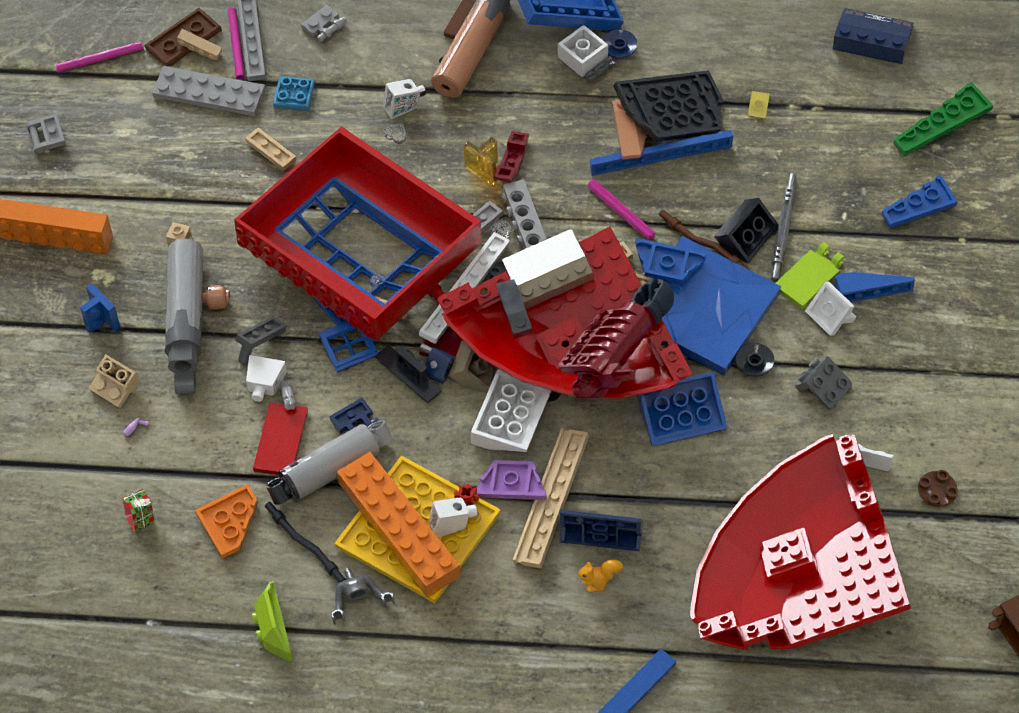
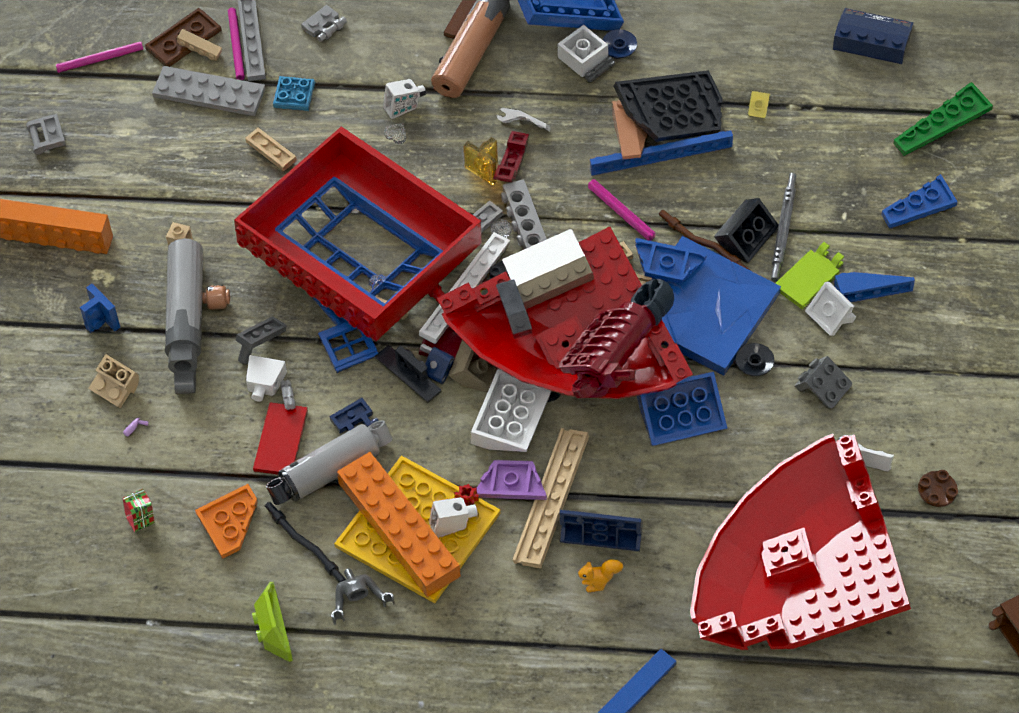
none -> white arm [497,108,550,132]

